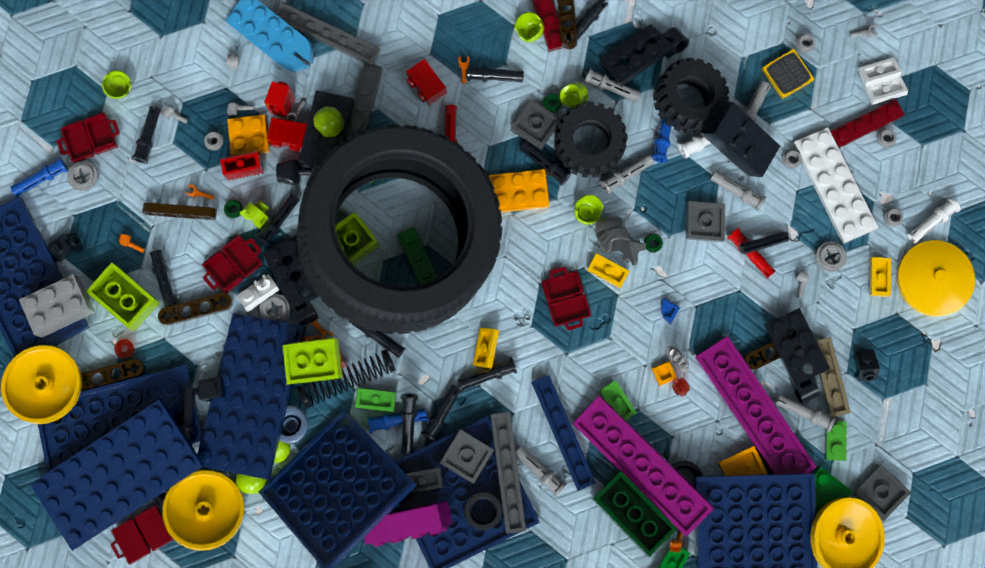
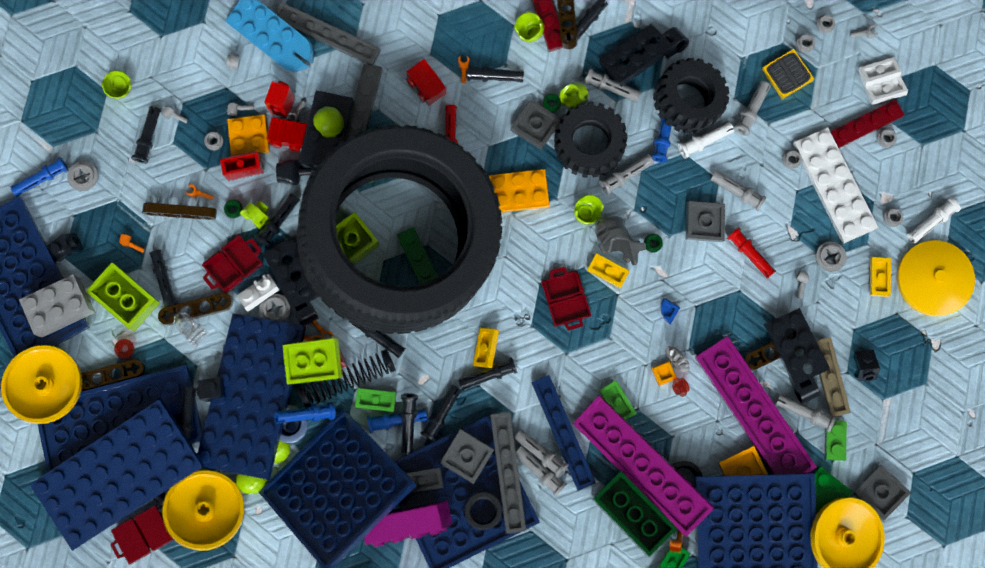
dark red piece [56,112,120,164] -> none
black pin [519,140,572,186] -> none
black brick [700,101,780,177] -> none
black axle [739,232,790,254] -> none
none -> clear piece [173,312,210,348]
none -> blue pin [274,402,335,424]
none -> light grey pin [514,429,569,478]
none -> light grey plate [816,15,835,33]

